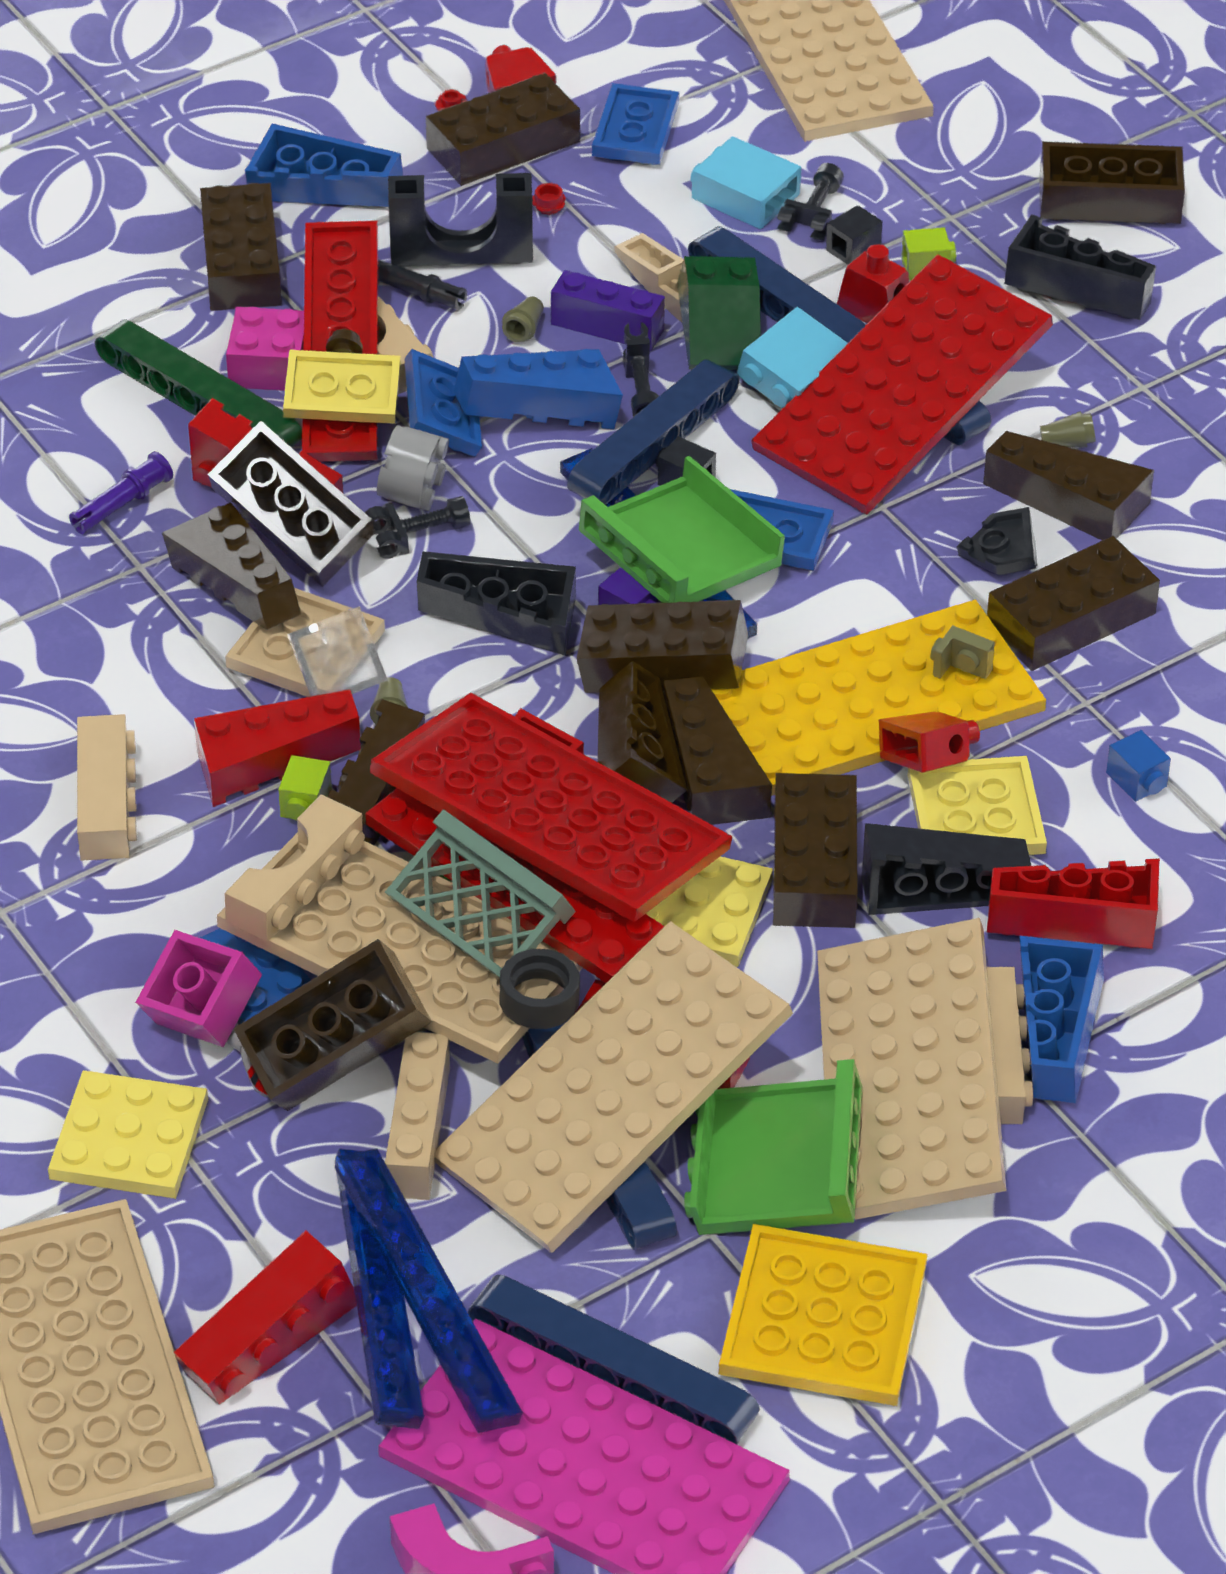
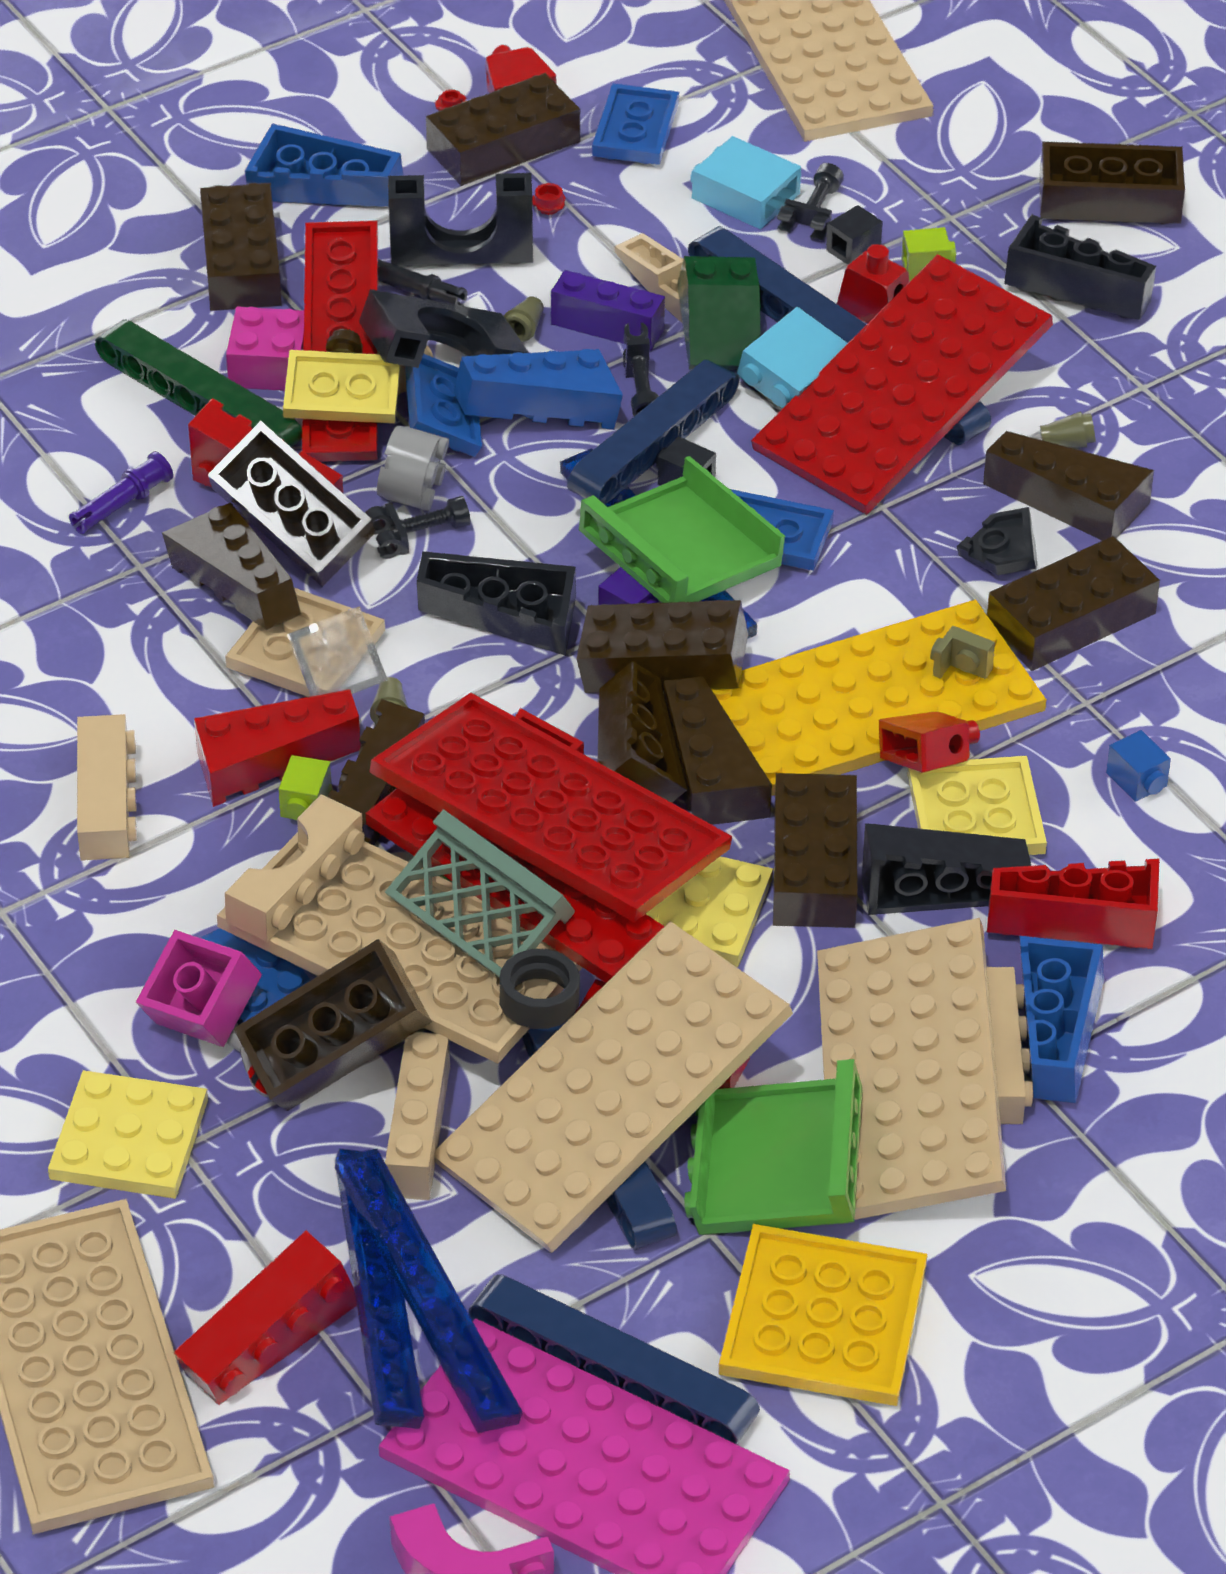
none -> black arch [359,289,529,368]

